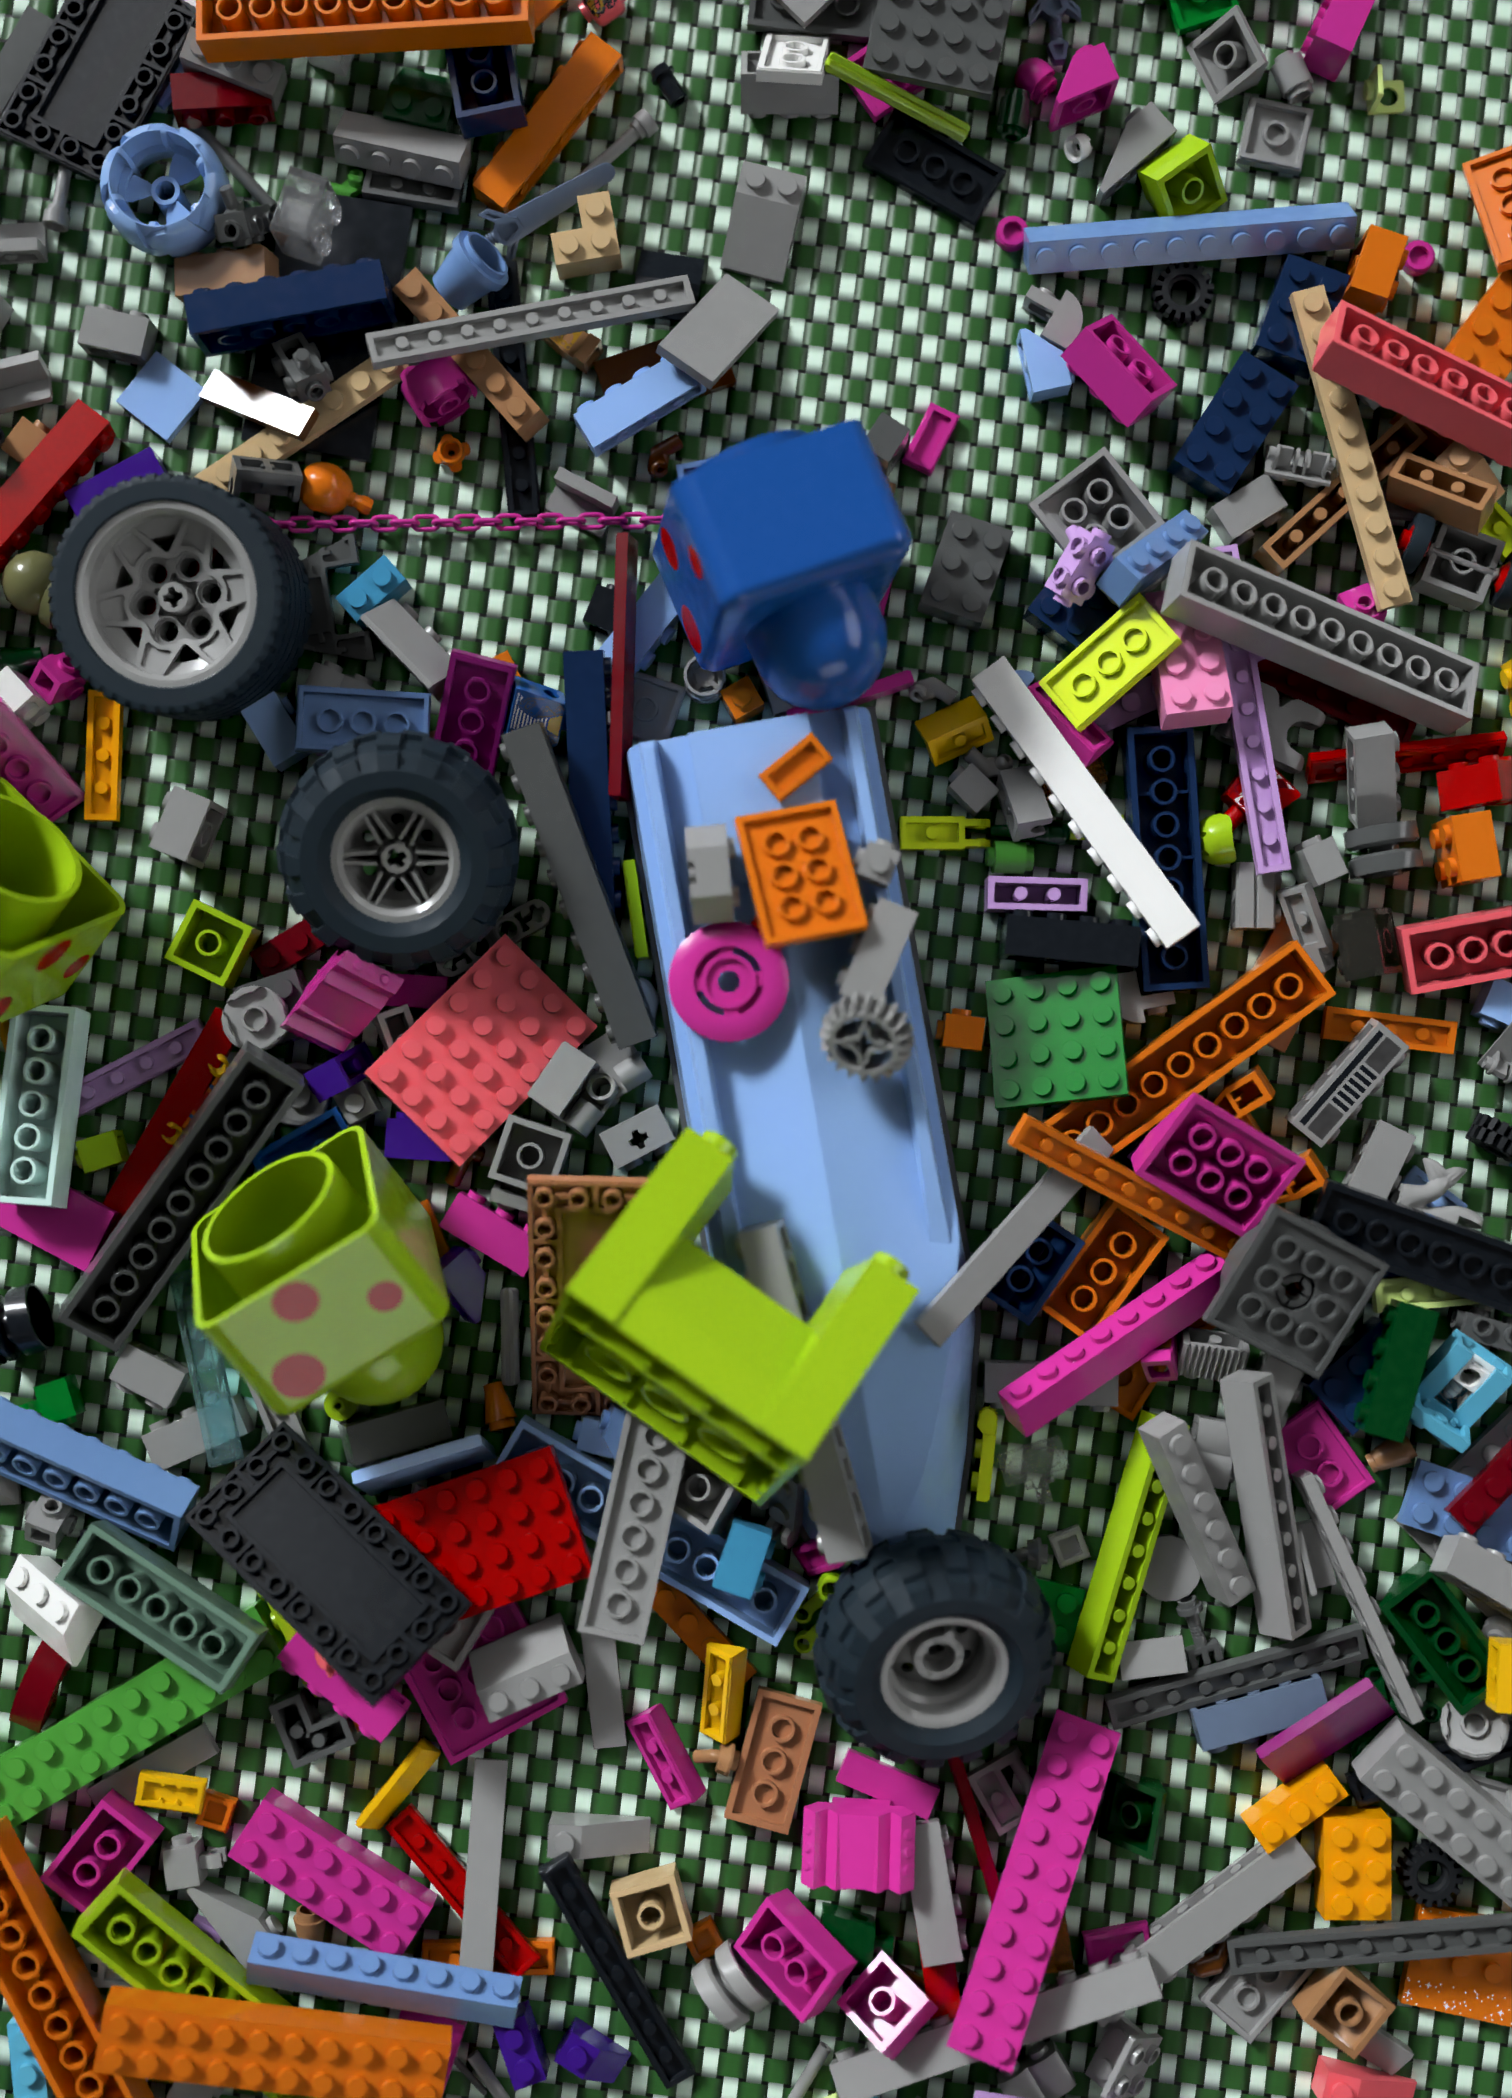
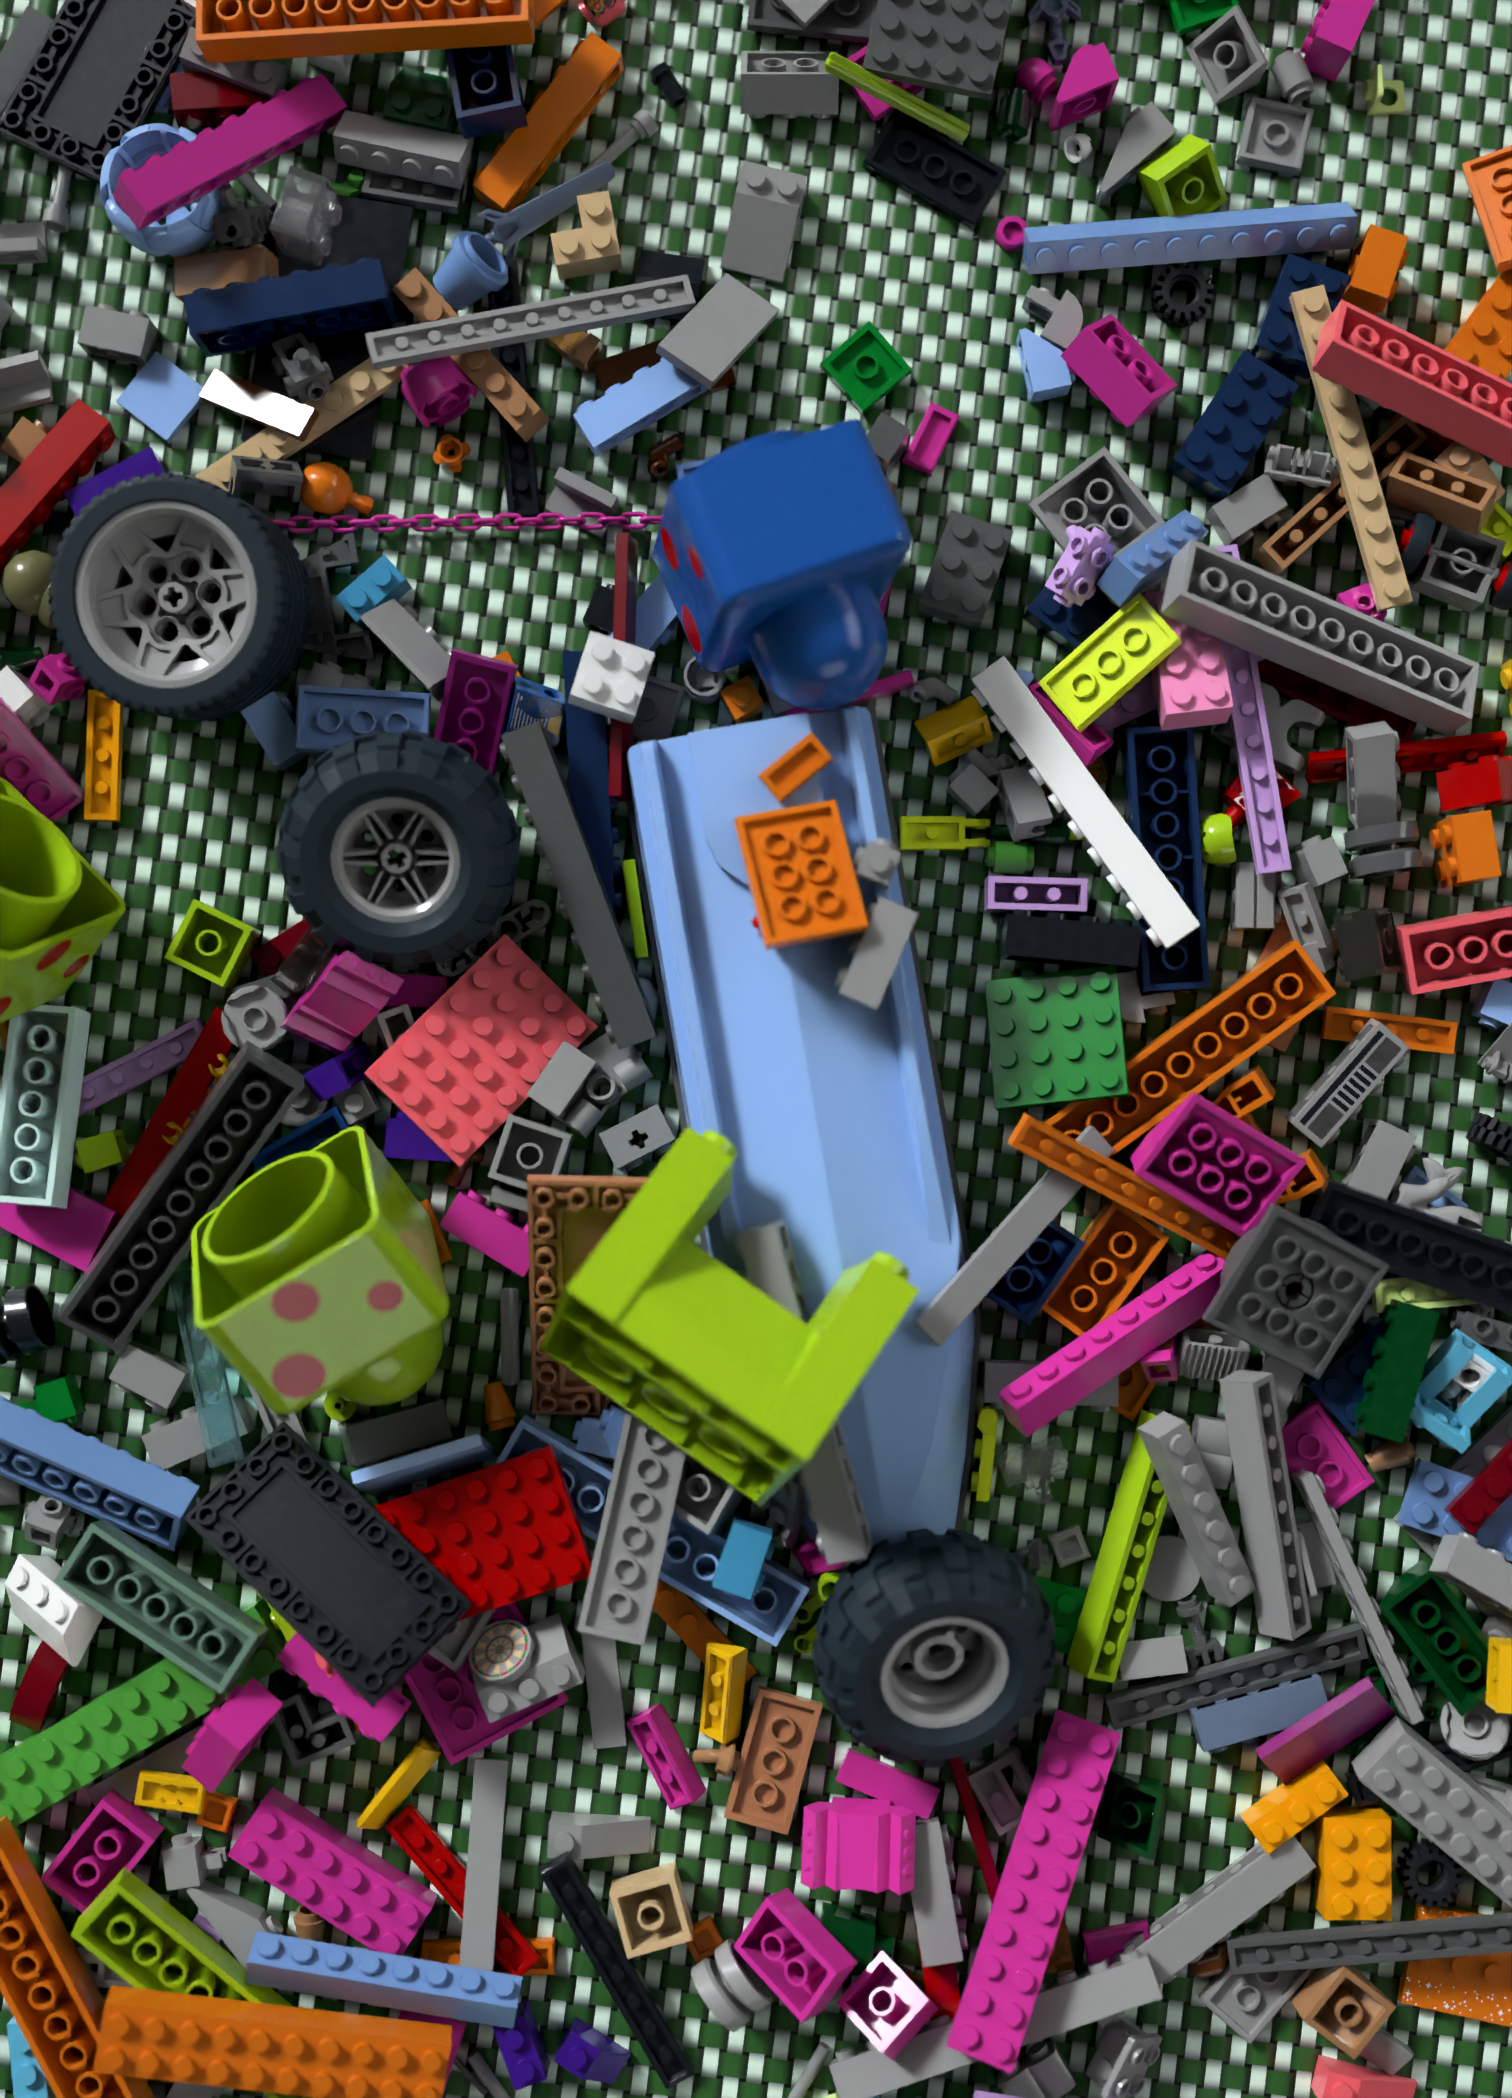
light grey brick [149,785,227,869] -> none
slope [440,1245,486,1324] -> none
dark pink piece [668,921,789,1042] -> none
light grey brick [684,824,740,925] -> none
white tile [756,33,831,86] -> none
light grey gear [819,990,914,1082] -> none
orange brick [935,1008,986,1052] -> none
dark pink tile [1402,240,1435,276] -> none
none -> dark pink brick [113,73,347,230]
none -> dark pink brick [182,1678,283,1793]
none -> clear smoke panel [270,927,340,1000]
none -> light grey tile [469,1619,535,1685]
none -> white brick [567,631,655,724]
none -> green plate [820,321,912,415]

